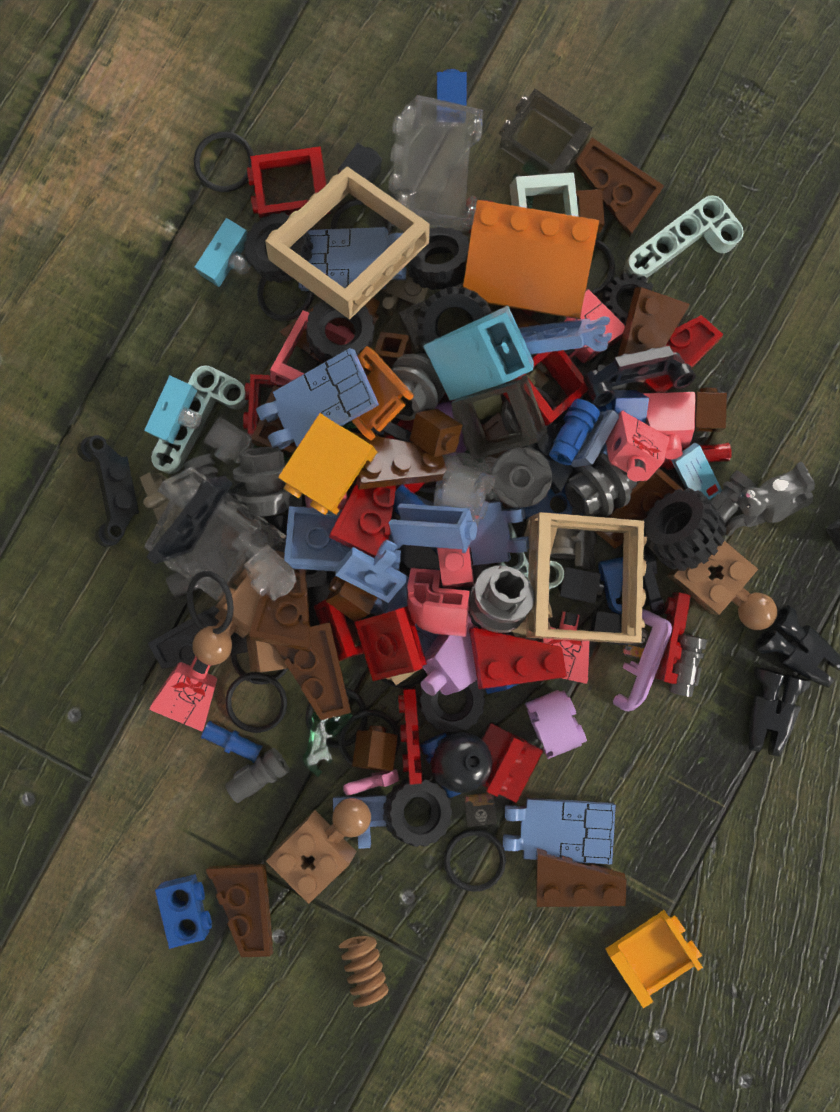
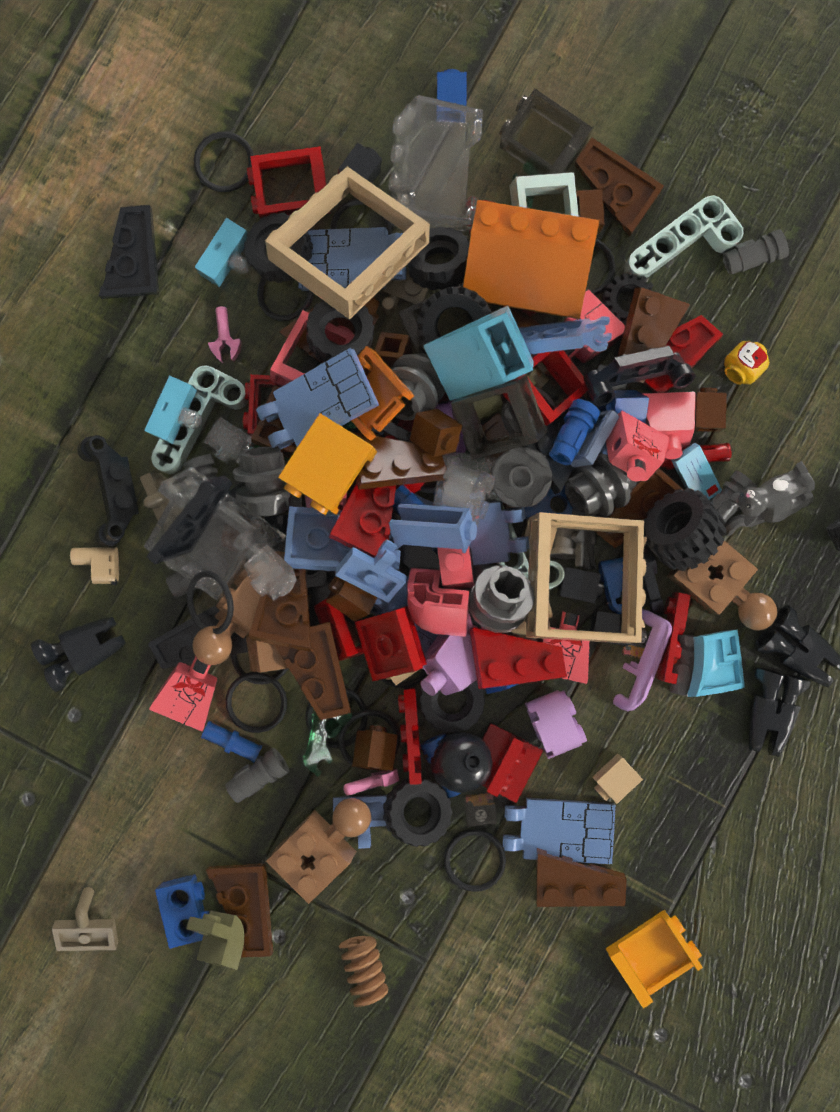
none -> black piece [31,617,126,692]
none -> dark tan plate [52,887,118,951]
none -> tan piece [70,547,119,585]
none -> black wing [99,205,159,299]
none -> olive brick [187,911,244,970]
none -> bright pink bar [208,306,242,363]
none -> tan brick [592,753,643,804]
none -> medium azure plate [688,629,745,697]
none -> dark grey axle [723,229,789,275]
none -> yellow head [724,341,769,385]

